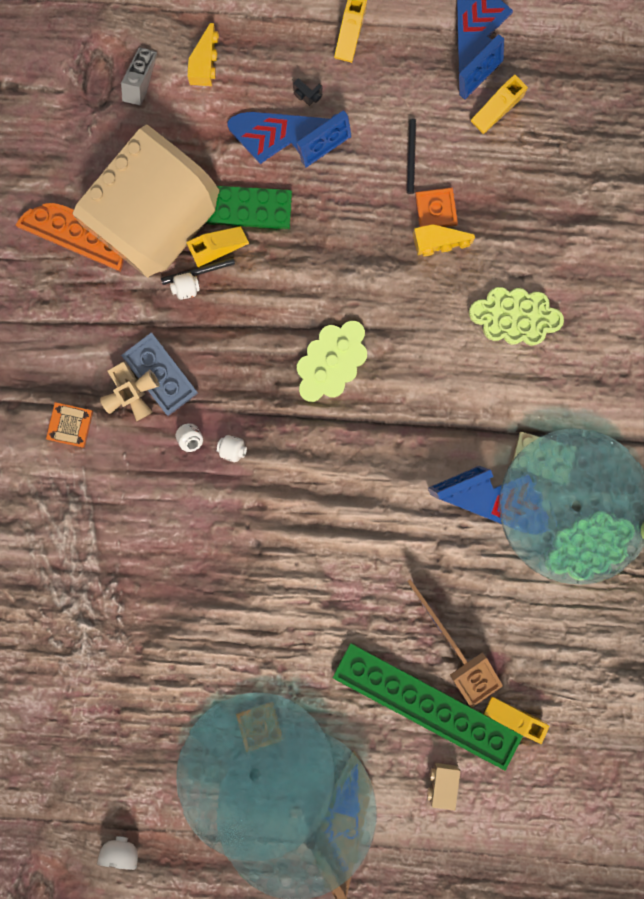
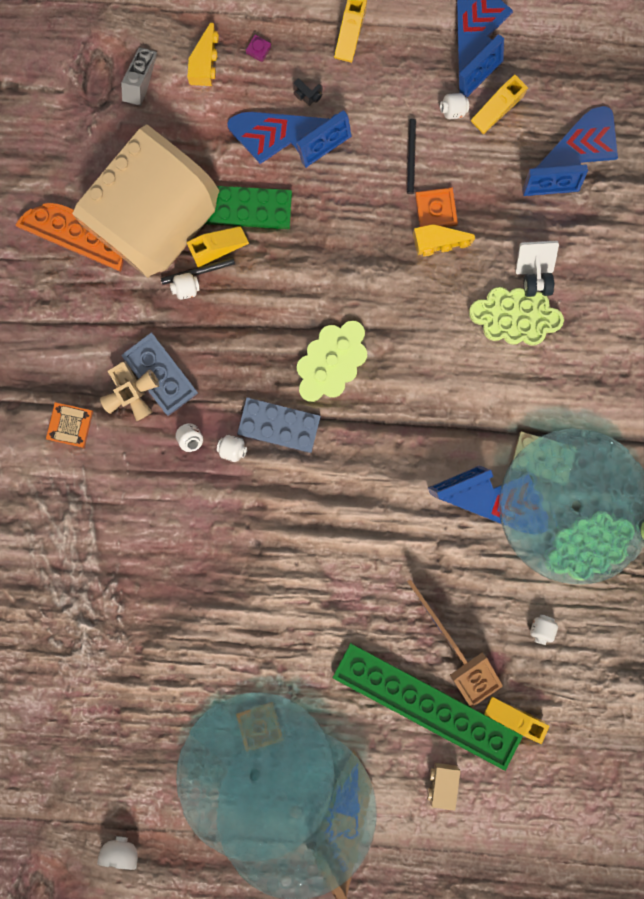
none -> sand blue plate [237,398,321,453]
none -> magenta plate [246,35,271,62]
none -> white head [440,93,469,119]
none -> white plate [515,241,559,297]
none -> blue piece [522,106,618,196]
none -> white head [530,615,558,645]

